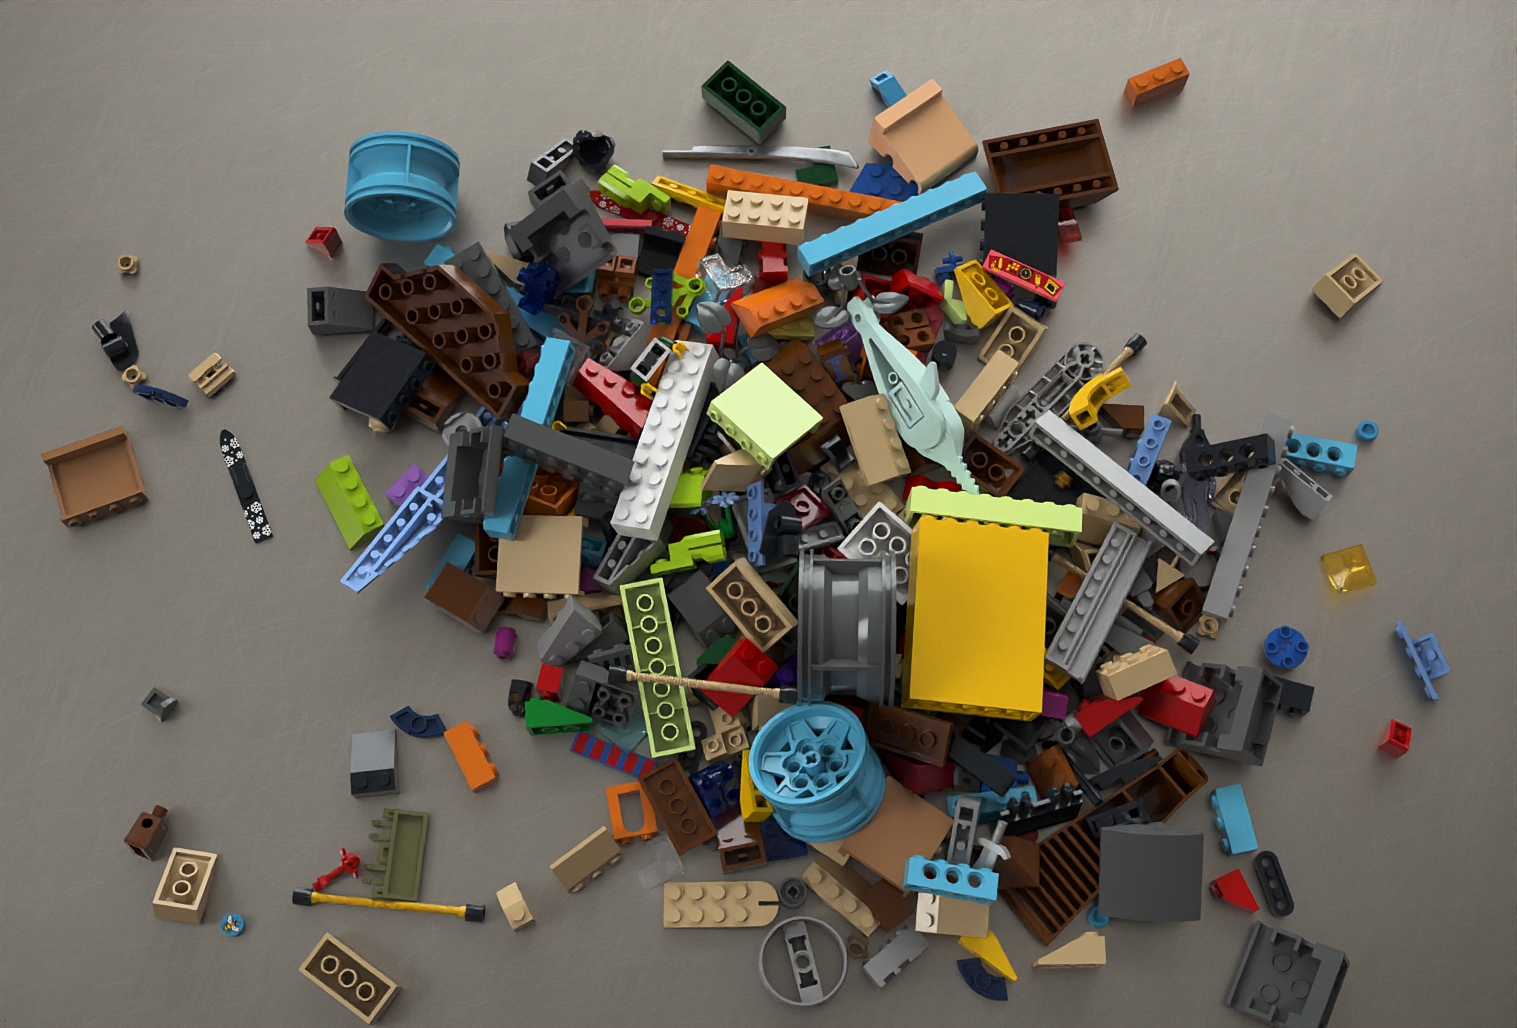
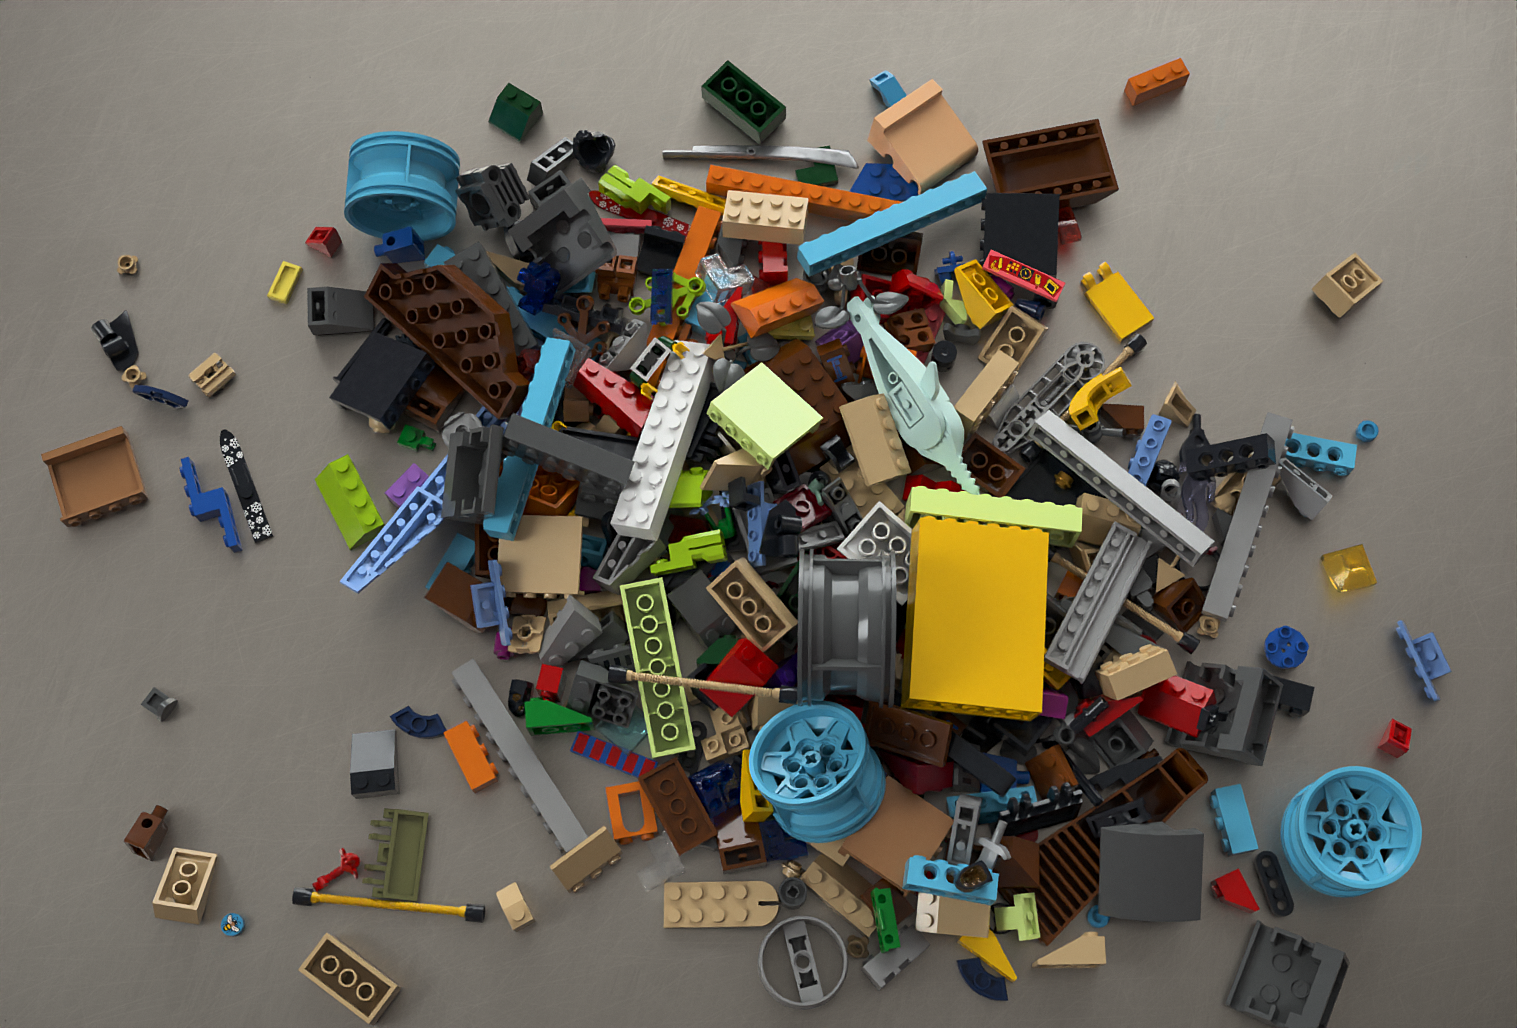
none -> blue bracket [179,457,242,553]
none -> light yellow tile [267,261,303,304]
none -> blue torso [374,226,425,263]
none -> green plate [397,424,436,452]
none -> light grey brick [451,658,588,853]
none -> dark grey piece [456,163,530,231]
none -> medium blue bracket [470,560,513,646]
none -> dark green slope [488,83,543,143]
none -> tan piece [508,615,546,654]
none -> tan piece [702,334,748,361]
none -> black panel [728,477,760,512]
none -> tan plate [782,860,805,878]
none -> sand green hand [808,478,825,506]
none -> green piece [870,888,901,953]
none -> rock [953,860,993,892]
none -> yellowish green piece [989,892,1040,941]
none -> black axle [1069,696,1110,733]
none -> yellow tile [1081,262,1154,342]
none -> black plate [1197,704,1229,732]
none -> tan plate [1214,492,1235,514]
none -> medium azure wheel [1280,766,1422,898]

